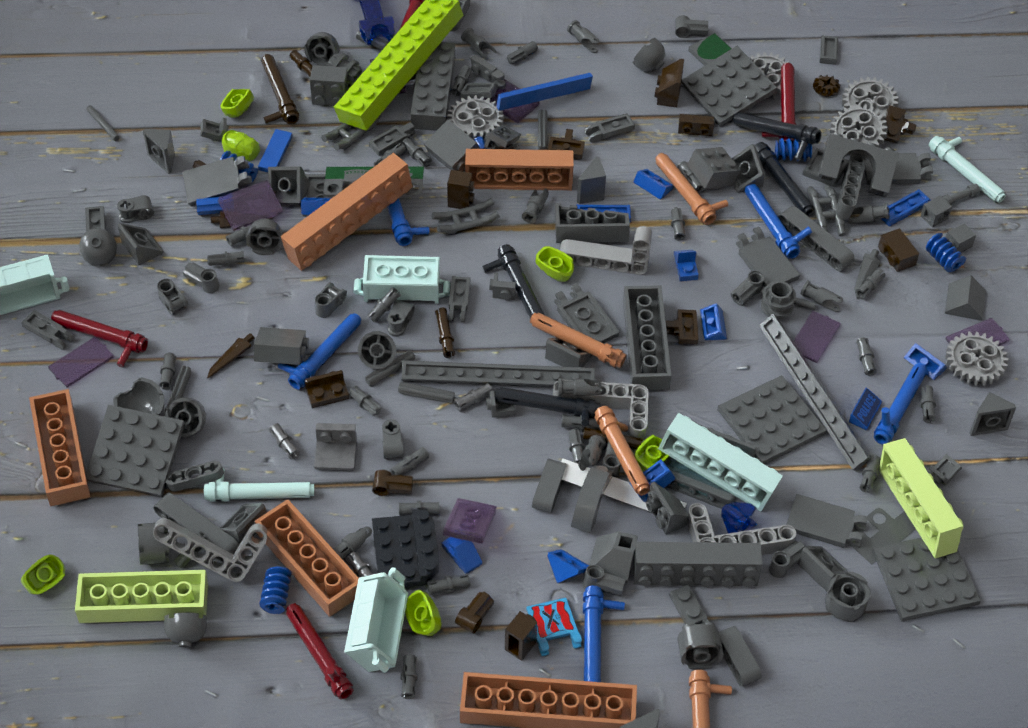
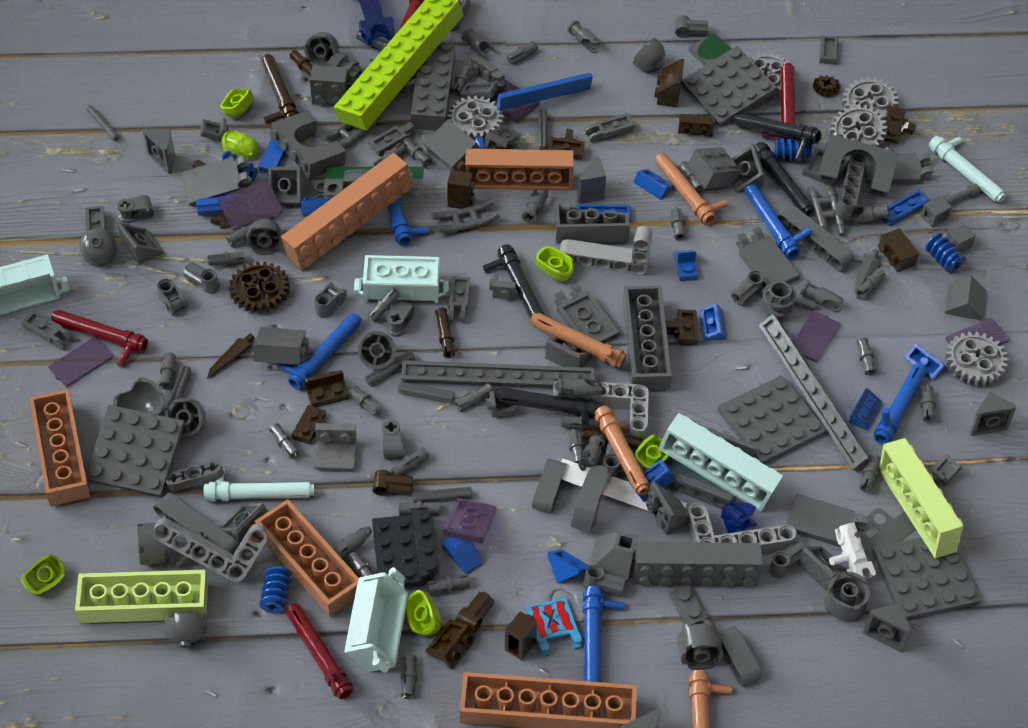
none -> dark brown gear [229,261,290,313]
none -> dark grey arch [270,110,346,178]
none -> dark brown hinge [292,405,328,445]
none -> dark grey axle [412,487,472,503]
none -> dark brown bracket [426,619,476,669]
none -> white piece [829,522,876,580]
none -> dark grey slope [863,603,911,652]

